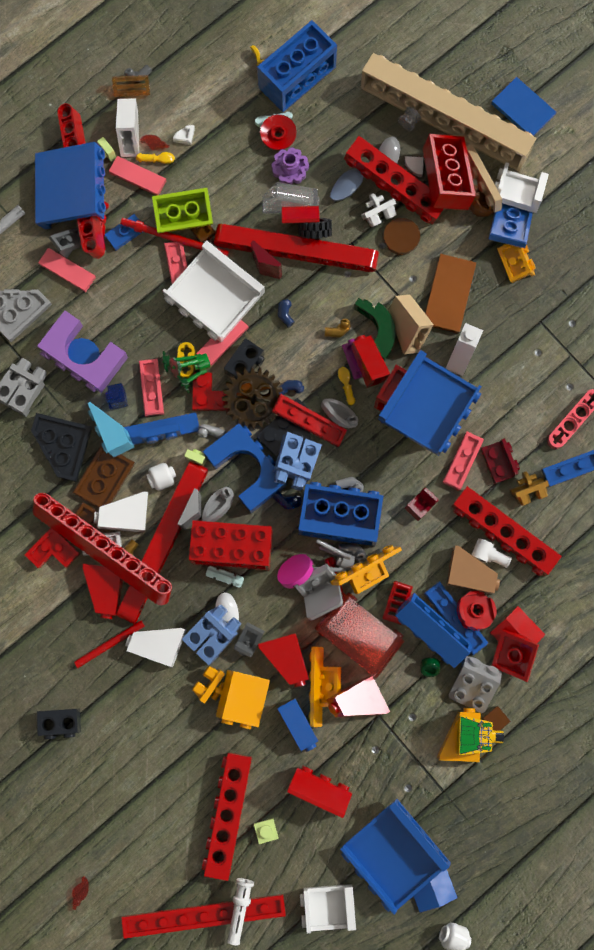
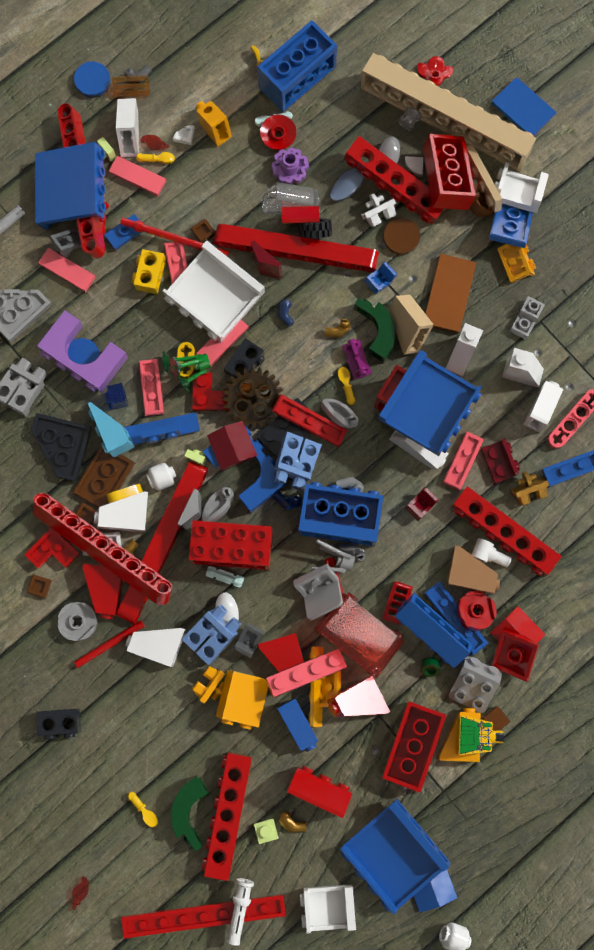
lime slope [152,188,213,233] -> none
light grey arm [197,424,226,438] -> none
dark pink tile [277,554,314,589] -> none
dark blue arm [279,380,304,395] -> none
light orange bracket [330,545,402,594] -> none
red slope [351,335,390,388] -> none
none -> reddish brown tile [26,574,52,599]
none -> light grey plate [58,602,98,641]
none -> blue tile [74,61,110,97]
none -> yellow beam [106,484,143,504]
none -> yellow piece [127,792,158,827]
none -> yellow brick [132,249,166,295]
none -> dark green arch [171,775,209,851]
none -> light orange torso [195,101,232,147]
none -> dark red slope [207,421,257,471]
none -> coral plate [266,649,347,698]
none -> pearl gold arm [279,812,307,833]
none -> blue bracket [364,262,397,294]
none -> red brick [382,701,447,793]
none -> white slope [389,430,448,469]
none -> red plate [417,56,453,87]
none -> white slope [502,348,544,388]
none -> light grey slope [509,296,545,340]
none -> white slope [523,381,563,433]

